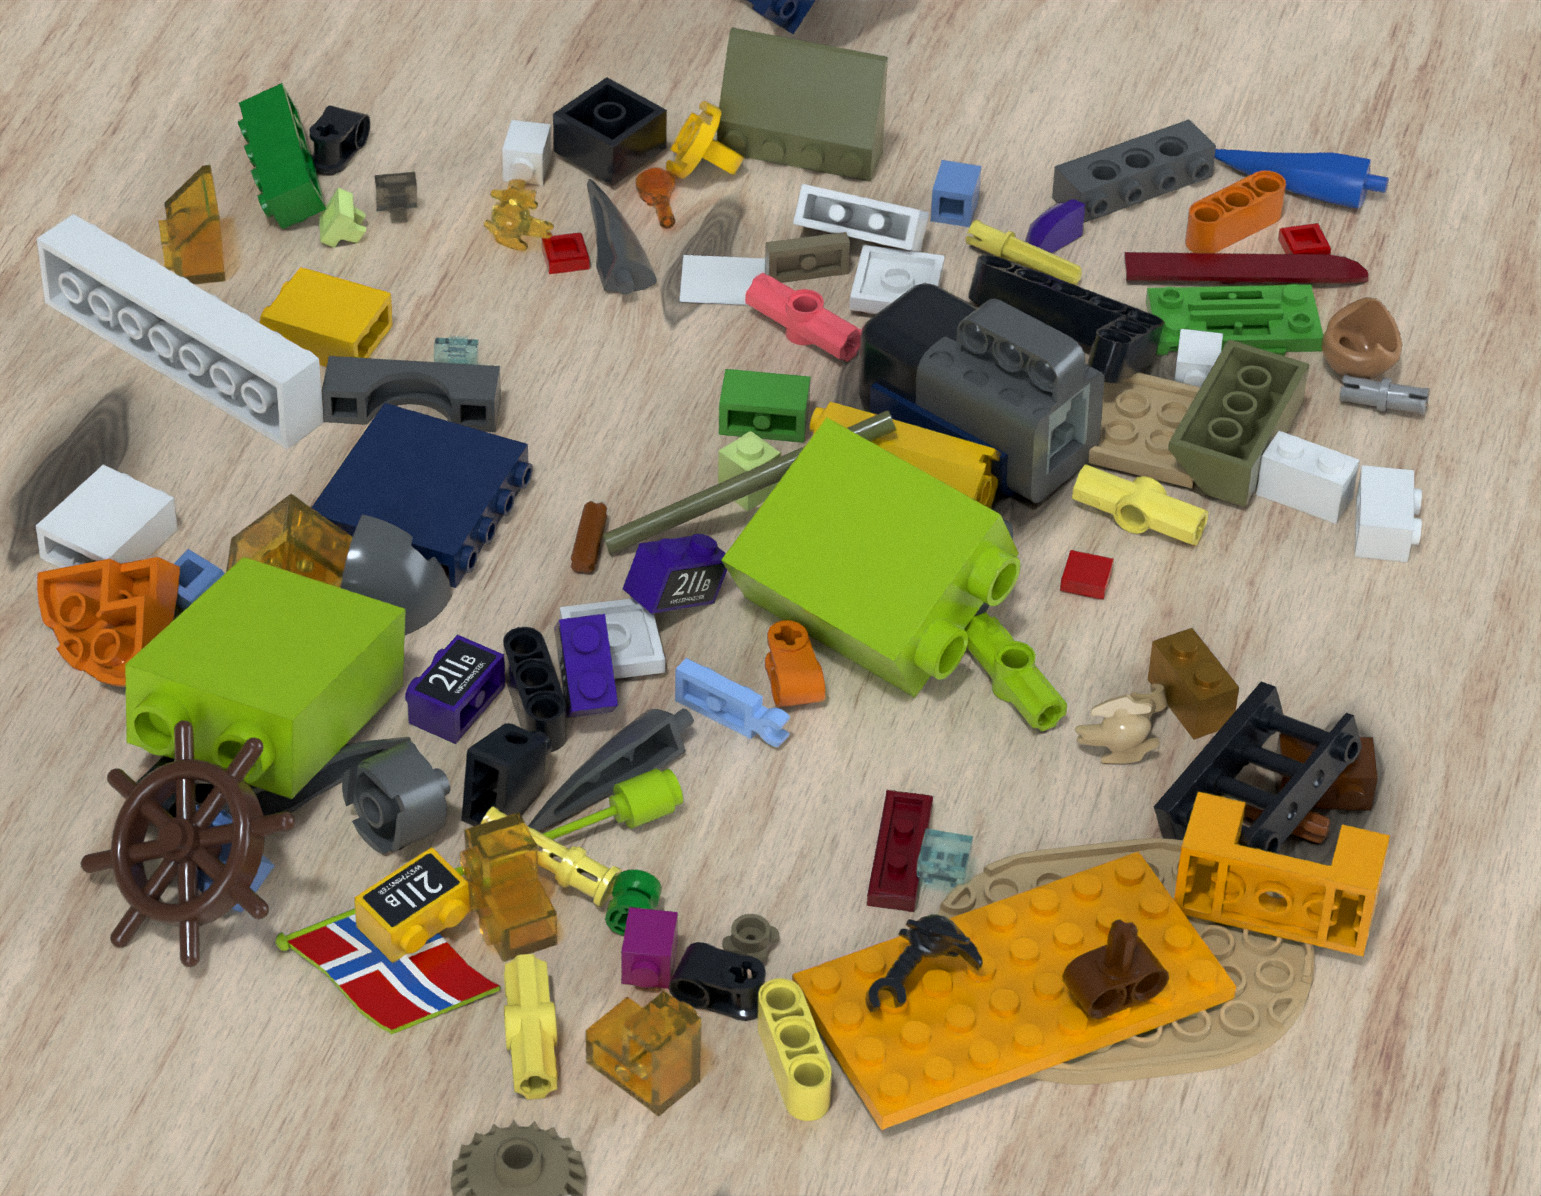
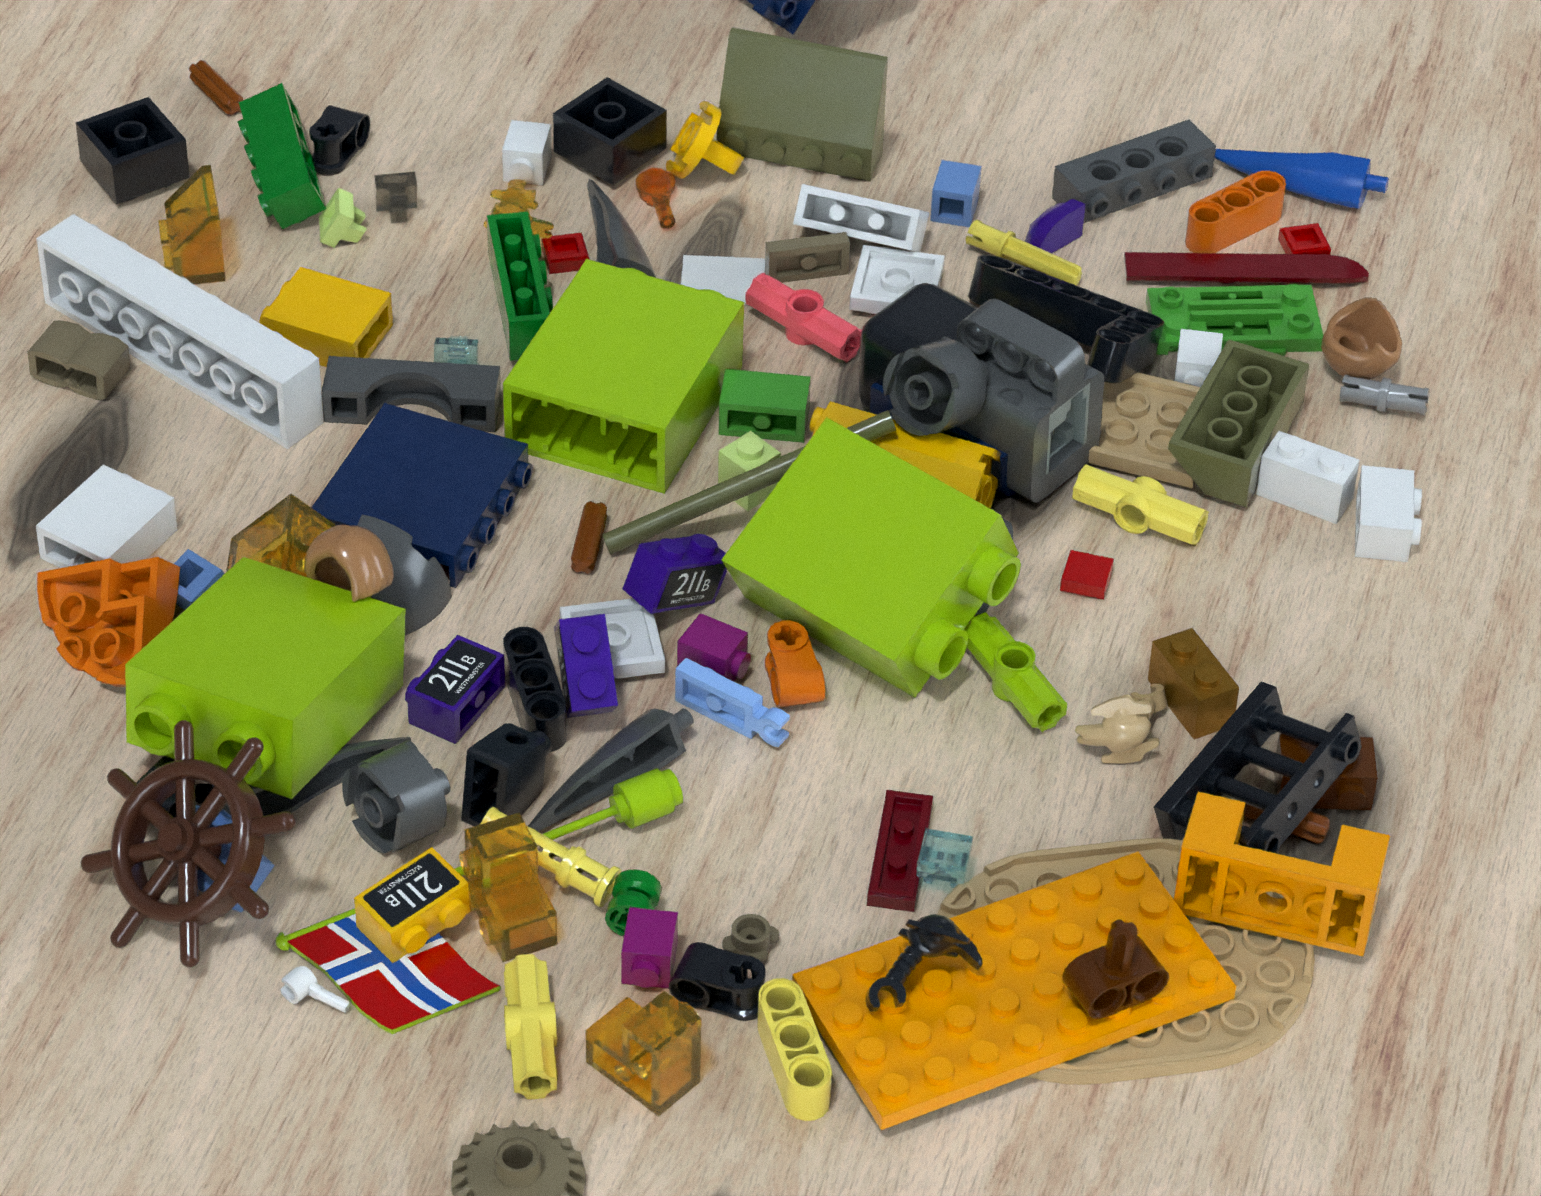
none -> dark tan brick [28,320,130,400]
none -> black brick [76,97,190,204]
none -> dark orange axle [189,60,243,115]
none -> white hand [281,966,351,1013]
none -> medium nougat piece [305,525,394,602]
none -> green brick [487,211,553,361]
none -> lime brick [503,259,744,494]
none -> magenta brick [677,613,751,681]
none -> dark grey brick [883,338,990,436]

